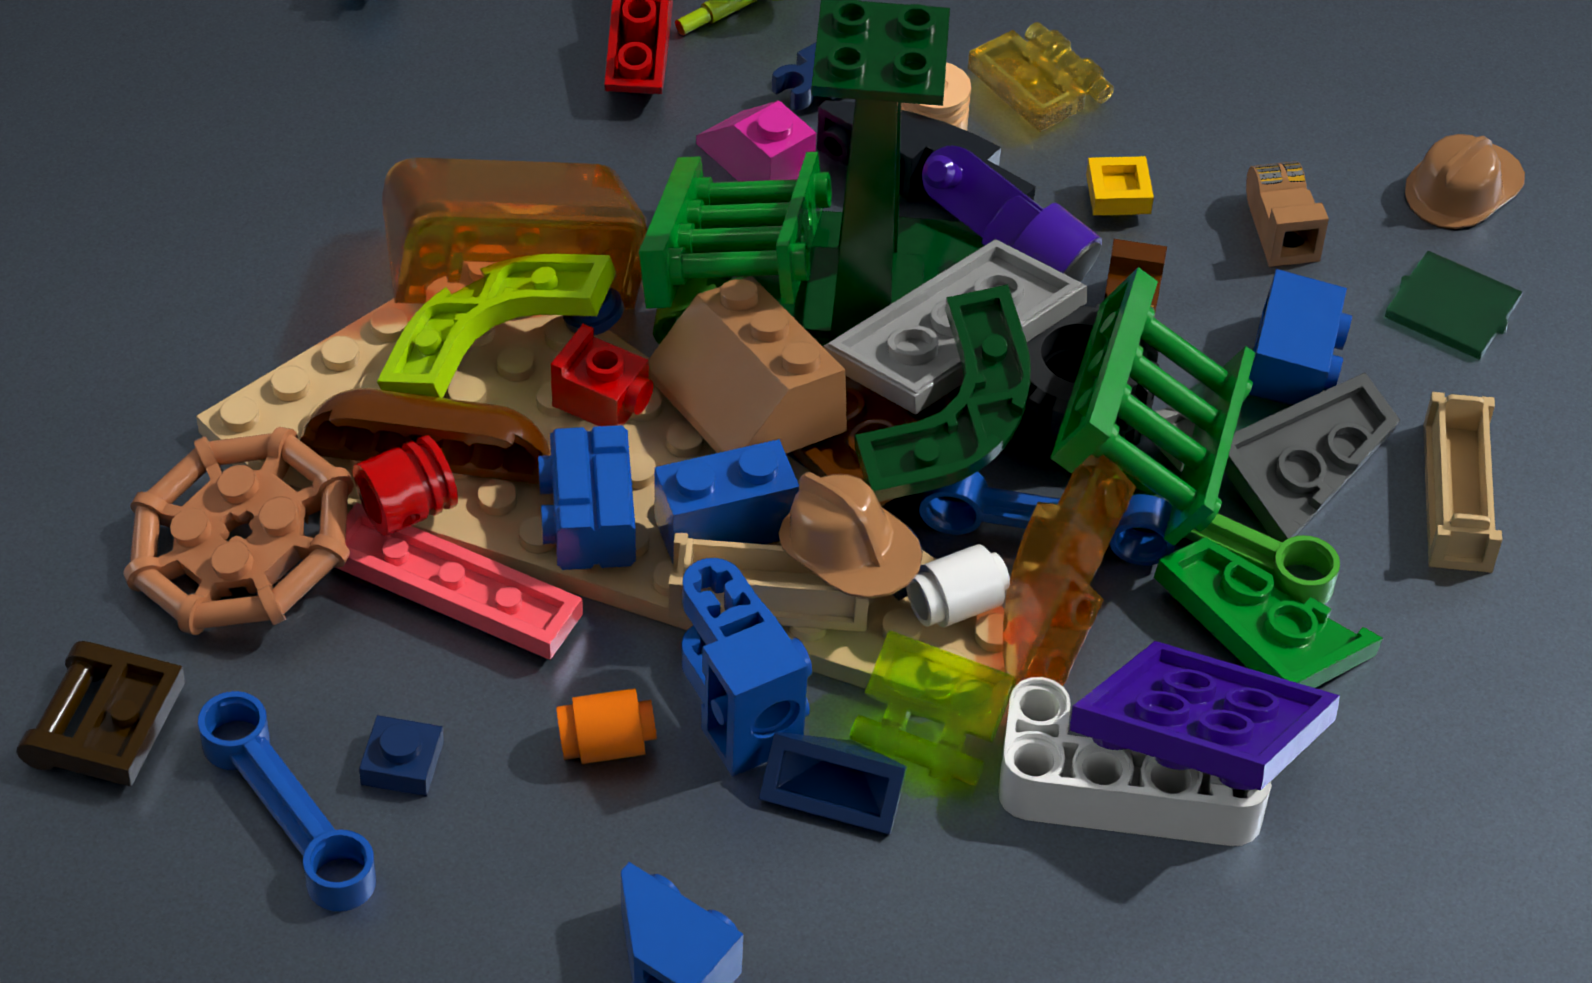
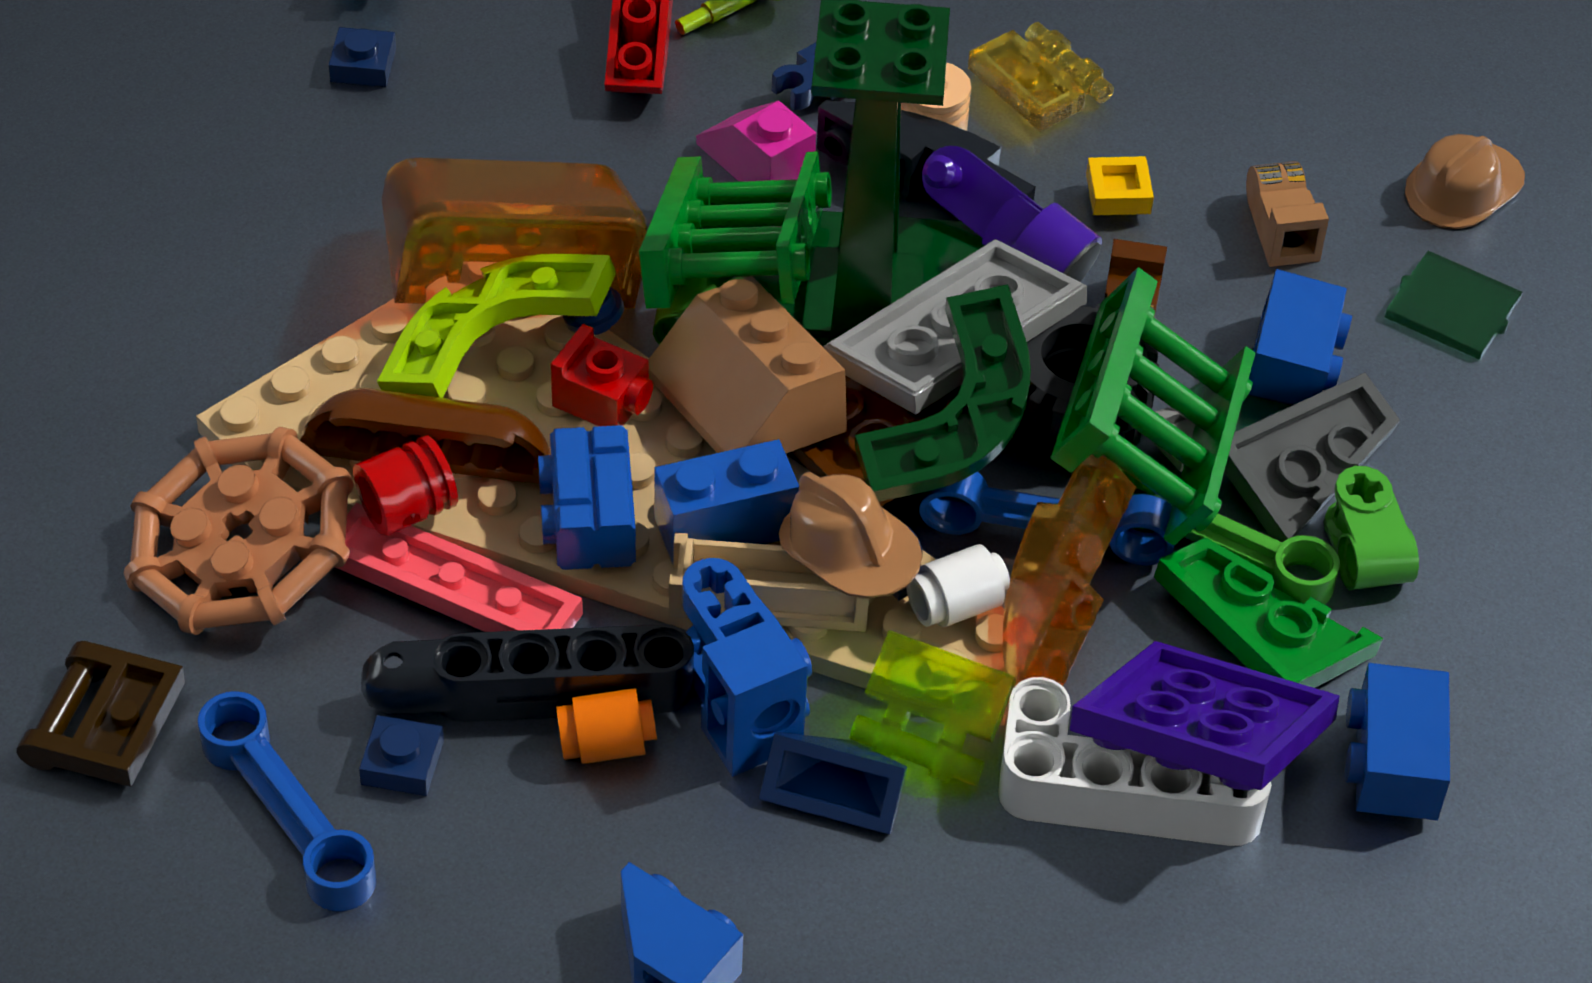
tan container [1423,392,1502,573] -> none
none -> dark blue plate [328,27,396,87]
none -> black piece [361,624,694,722]
none -> bright green piece [1323,466,1419,590]
none -> blue brick [1345,663,1450,821]

